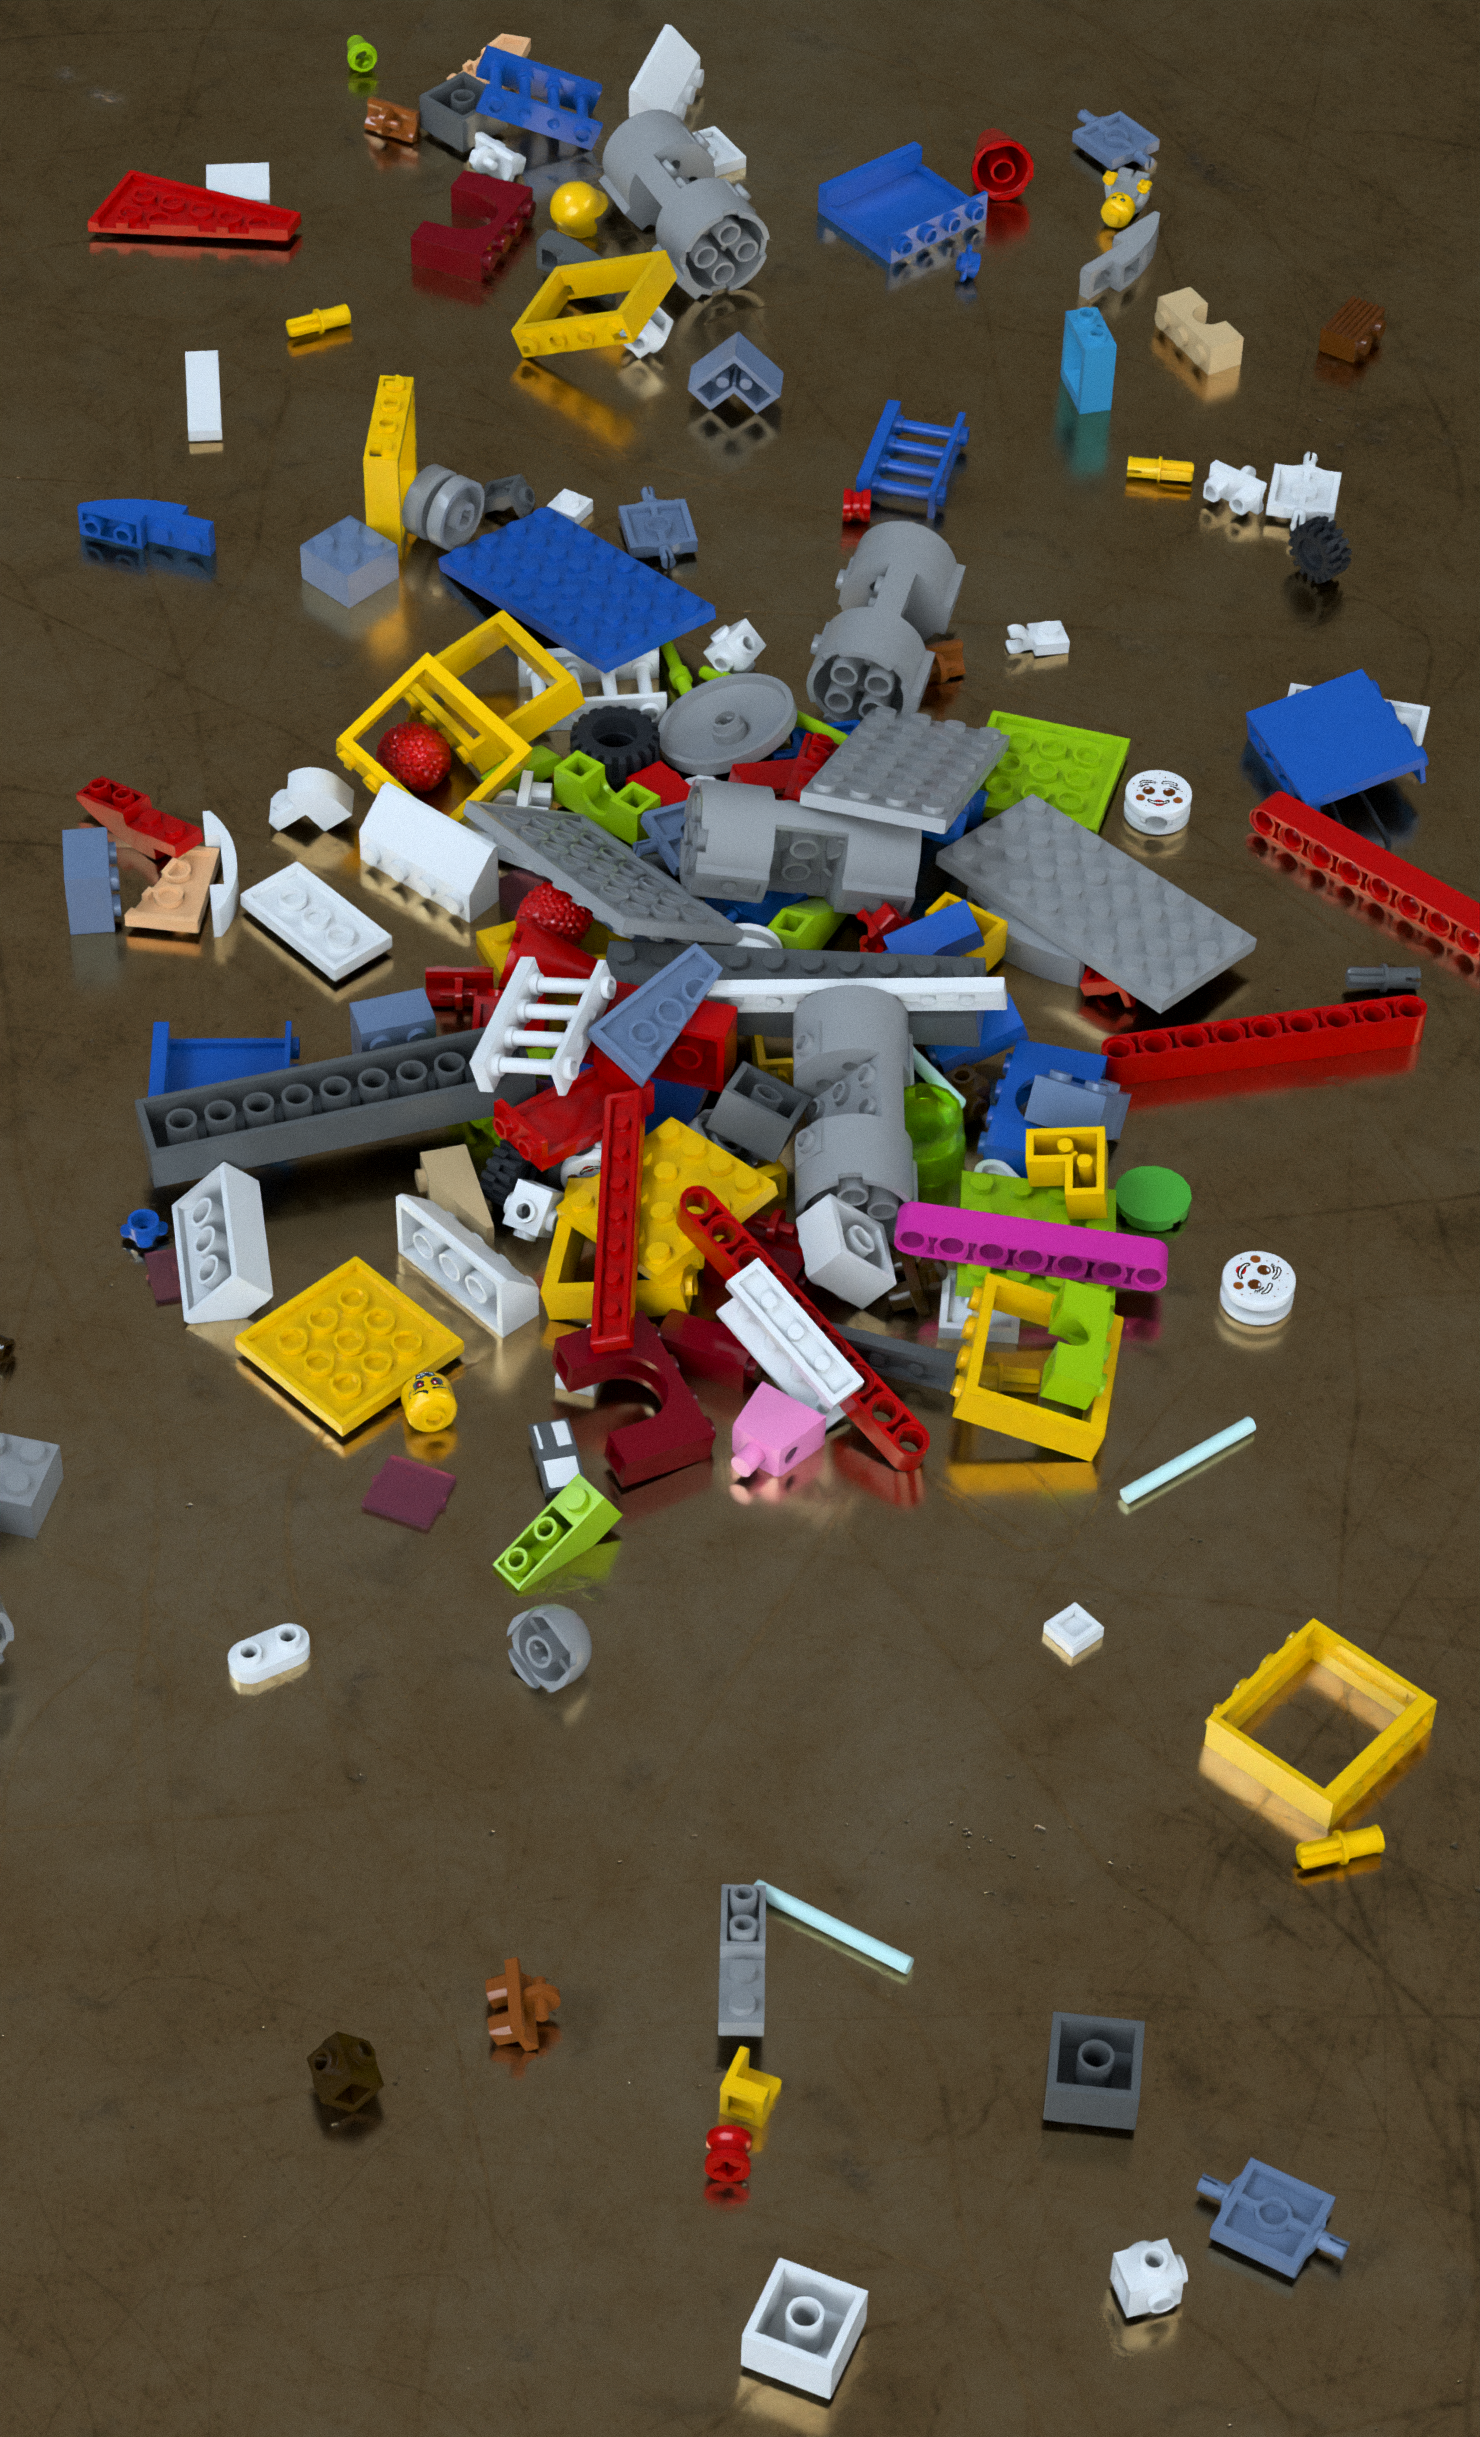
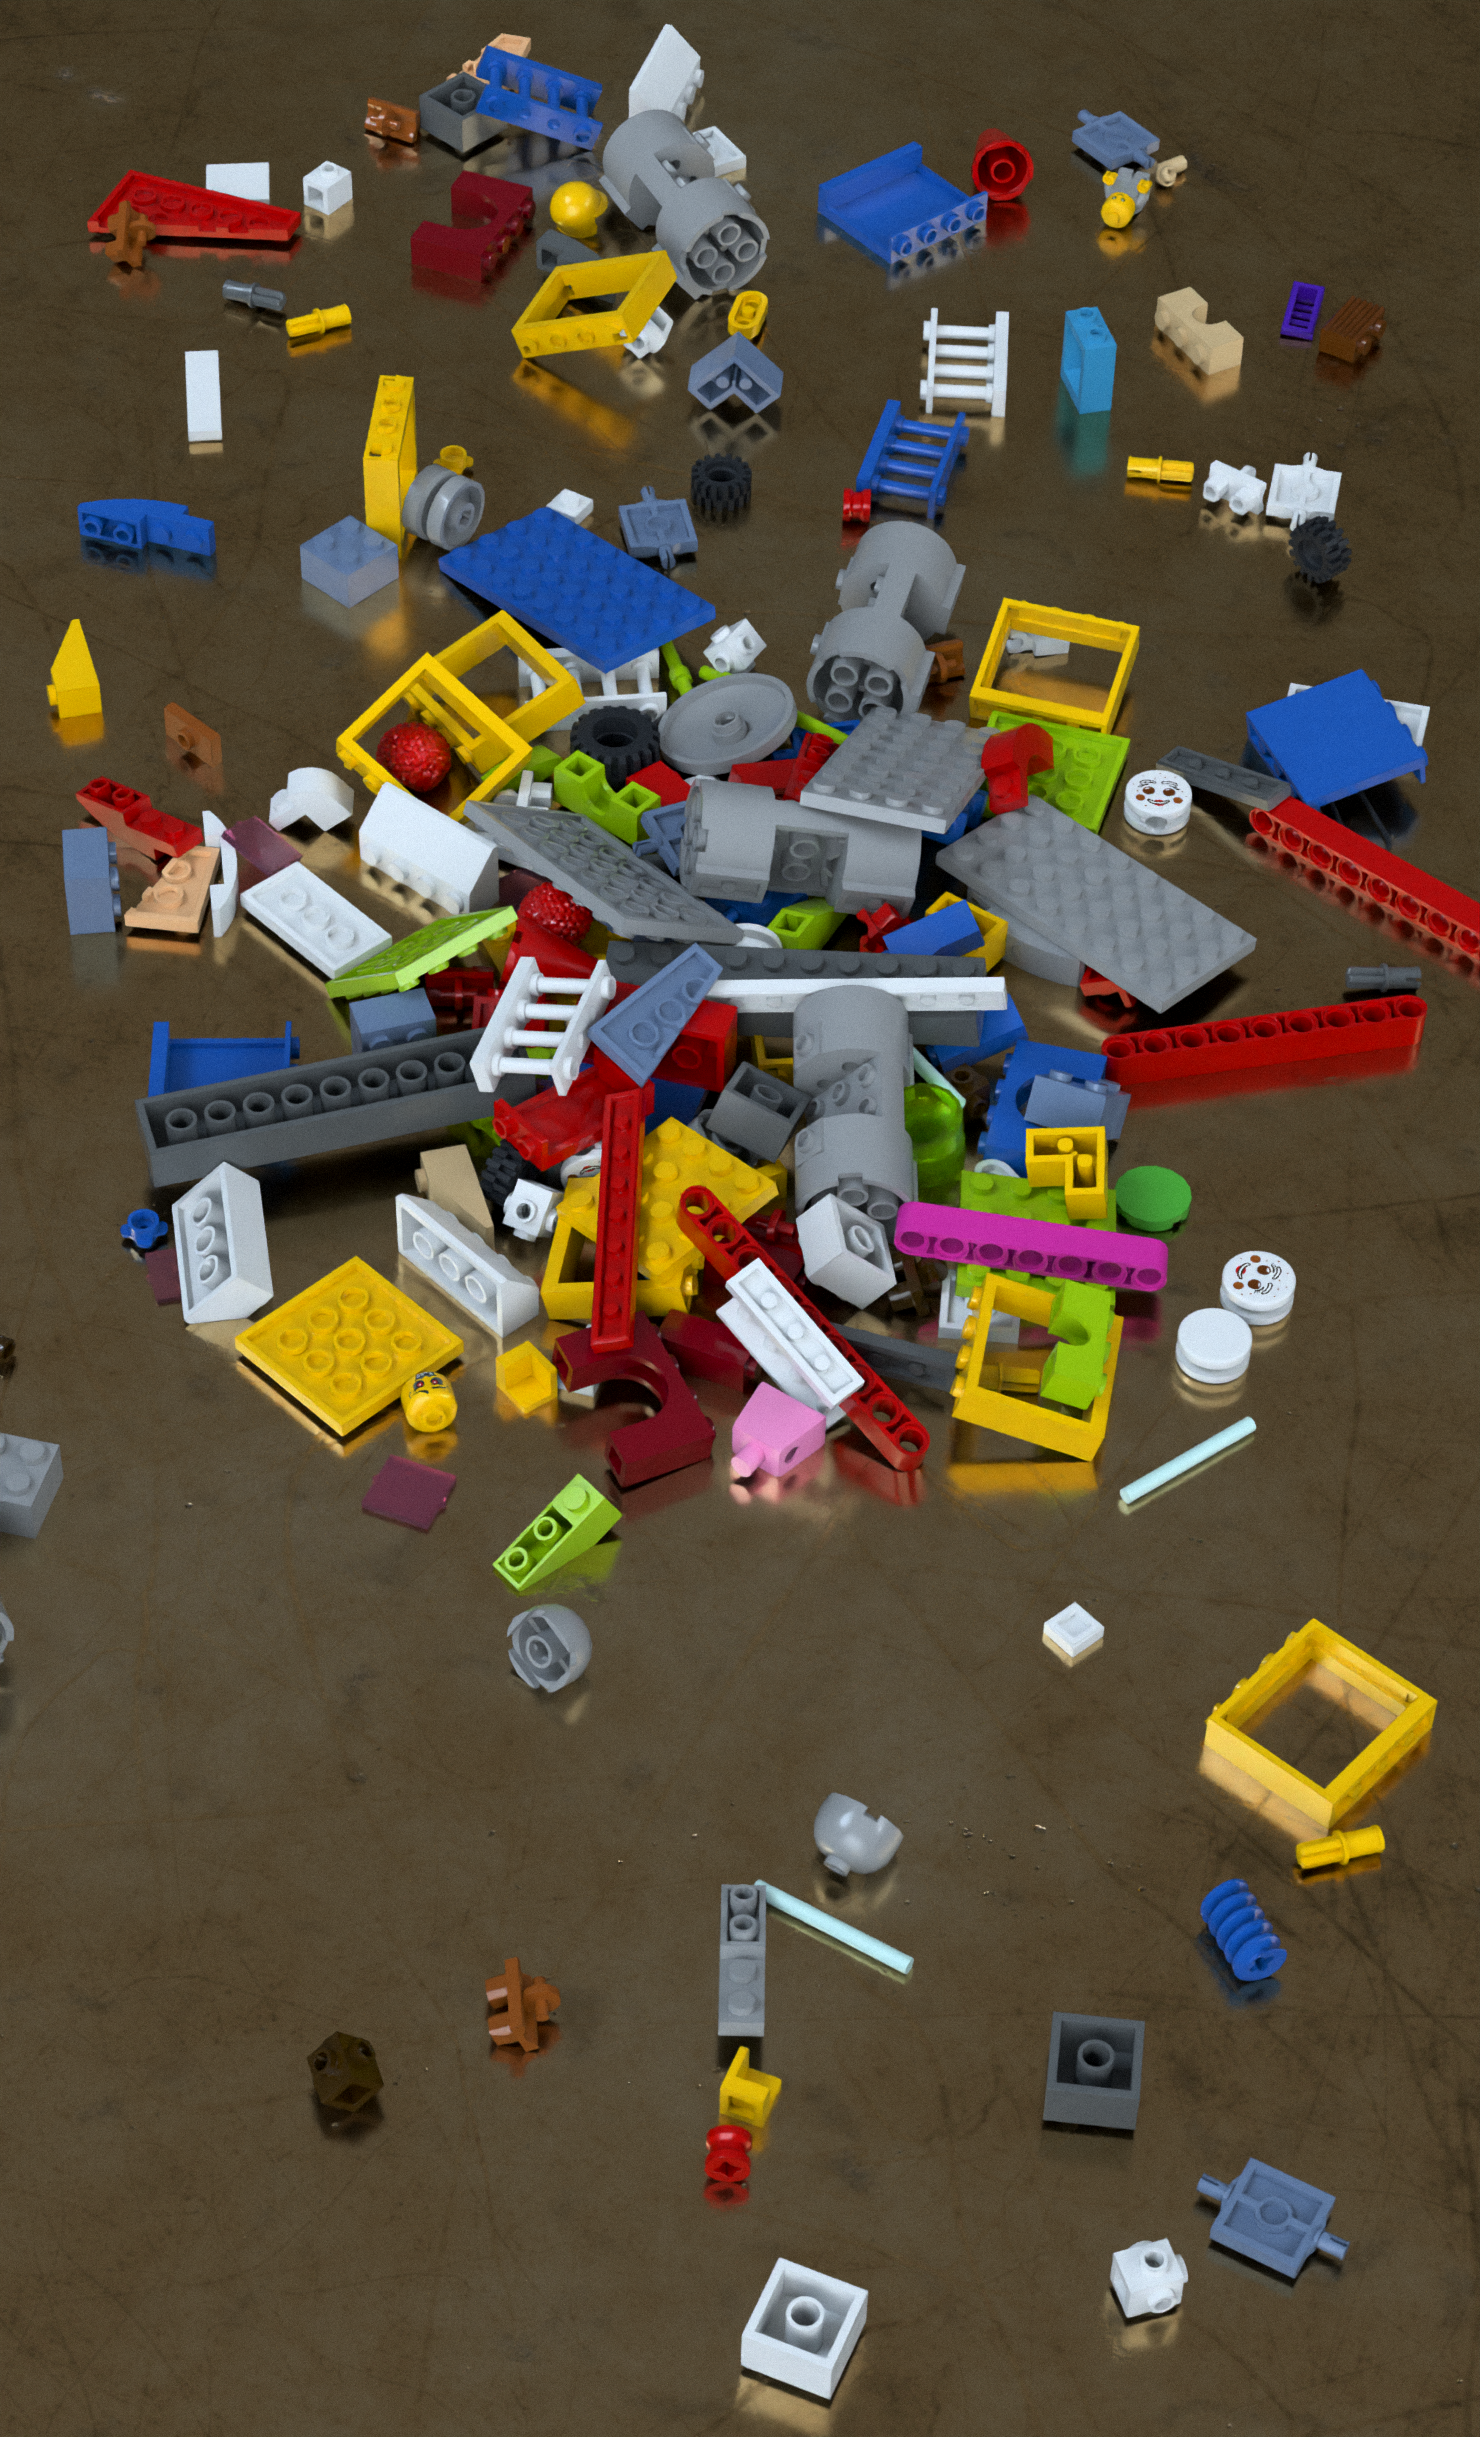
white plate [228,1623,310,1684] -> none
lime cone [347,35,377,72] -> none
white hips [469,132,526,182] -> none
dark grey bracket [483,474,536,519] -> none
slope [527,1418,585,1499] -> none
blue plate [955,244,981,282] -> none
light grey slope [1079,211,1160,300] -> none
none -> yellow slope [46,619,102,719]
none -> dark orange hips [105,200,156,267]
none -> dark orange plate [164,702,222,768]
none -> clear pink piece [221,816,303,877]
none -> dark grey axle [222,279,287,311]
none -> white brick [303,161,353,215]
none -> lime plate [324,906,518,1000]
none -> yellow plate [433,445,473,476]
none -> yellow panel [495,1340,558,1413]
none -> black tyre [691,453,752,512]
none -> yellow plate [728,291,768,340]
none -> light grey cylinder [814,1792,904,1876]
none -> white fence [920,308,1009,417]
none -> yellow window [969,598,1140,735]
none -> red arch [981,723,1054,816]
none -> tan arm [1155,155,1187,187]
none -> dark grey tile [1156,746,1291,812]
none -> white head [1175,1308,1252,1384]
none -> blue piece [1200,1879,1287,1981]
none -> dark purple slope [1280,281,1325,340]

